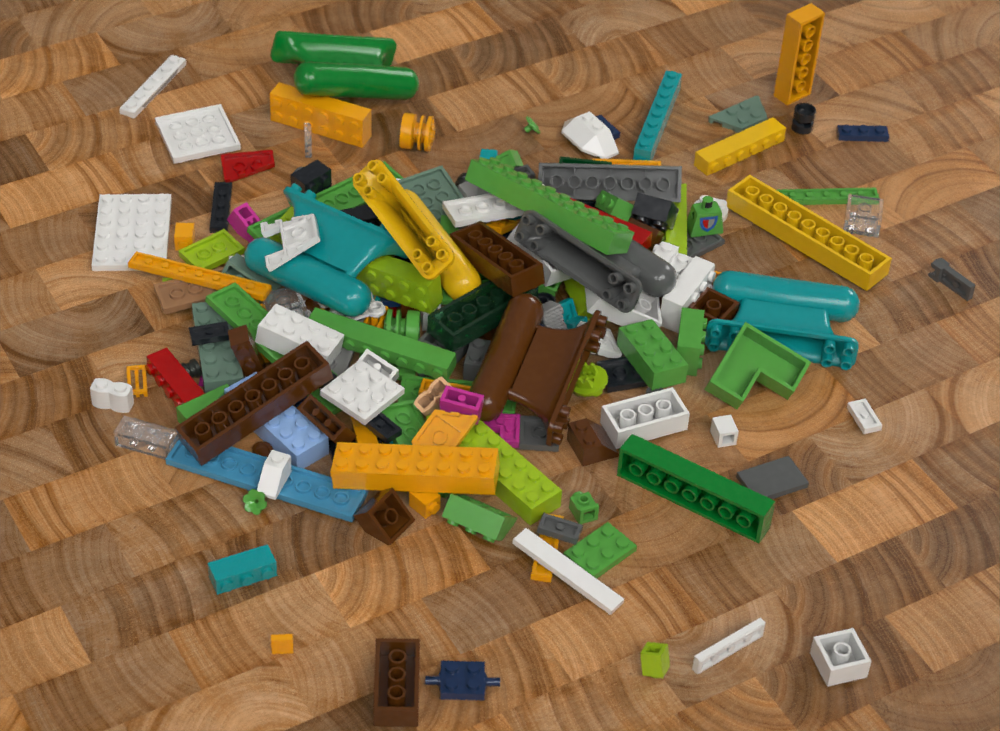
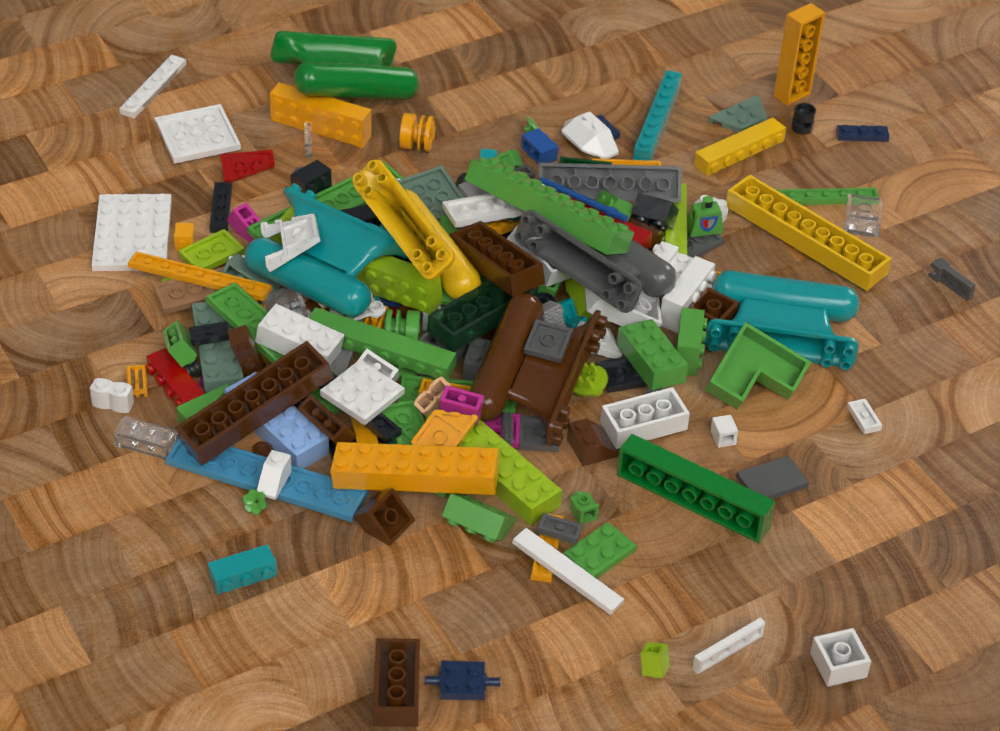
light orange tile [271,634,293,654] -> none
light orange brick [409,492,441,519] -> none
none -> bright green brick [163,320,198,367]
none -> dark grey axle [502,412,514,445]
none -> blue brick [521,128,559,165]
none -> dark grey plate [524,319,573,363]
none -> blue bar [540,177,628,222]

